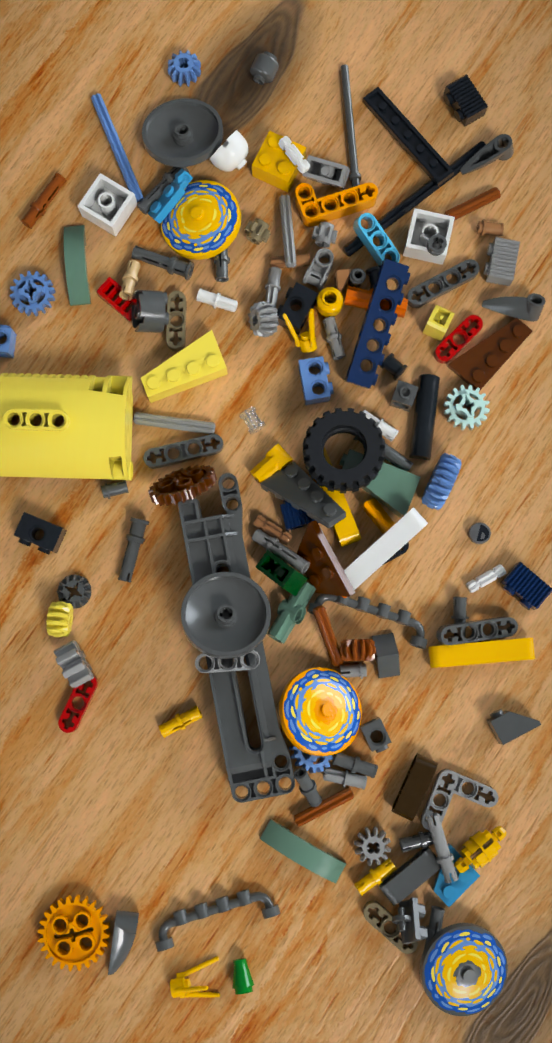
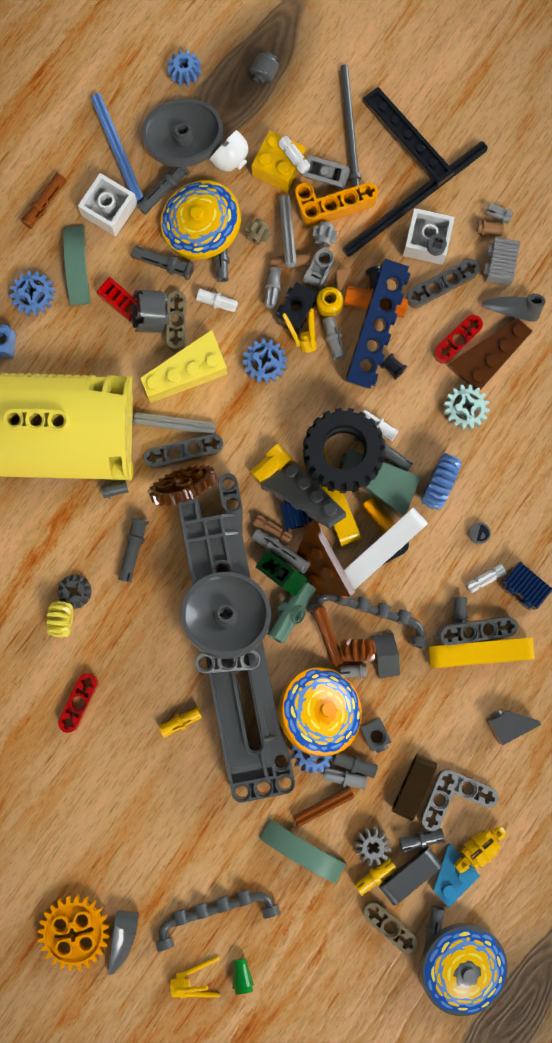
black brick [14,512,67,555] -> none
light grey gear [54,640,94,688] -> none
tan pin [119,260,141,300] -> none
dark azure hinge [147,168,193,224] -> none
clear bush [239,406,266,434] -> none
light grey gear [248,301,279,337] -> none
dark grey pin [294,767,322,807] -> none
medium blue brick [298,356,334,405] -> none
dark grey pin [348,268,366,288] -> none
medium azure beam [353,213,400,266] -> none
dark grey brick [390,380,419,412] -> none
dark grey hips [392,897,428,944] -> none
black brick [409,374,440,460] -> none
light yellow slope [423,305,455,342] -> none
light grey pin [425,813,459,883] -> none
black brick [443,74,488,127] -> none
dark orange axle [444,187,501,221] -> none
dark grey piece [460,134,514,175] -> none
none -> medium blue gear [242,338,287,385]
none -> light grey pin [486,202,514,224]

